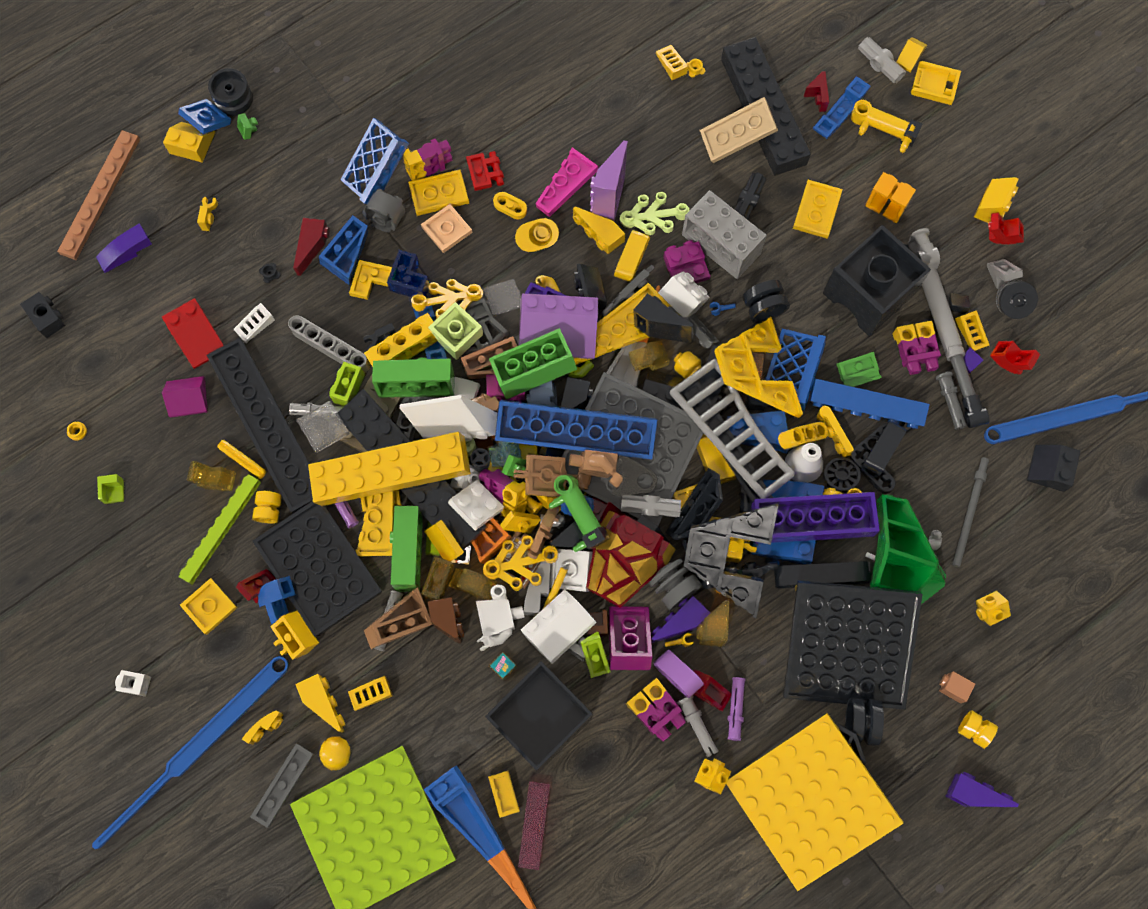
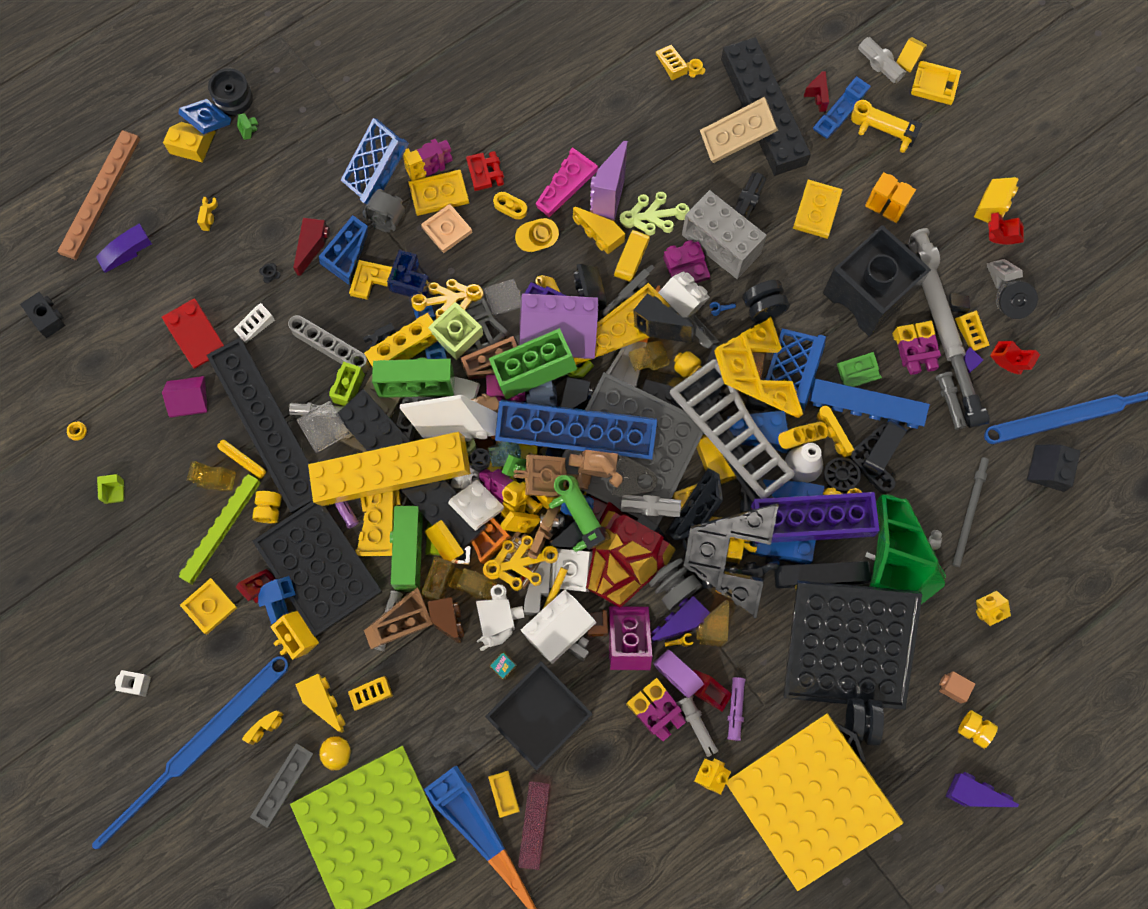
lime slope [580,632,610,678] -> none

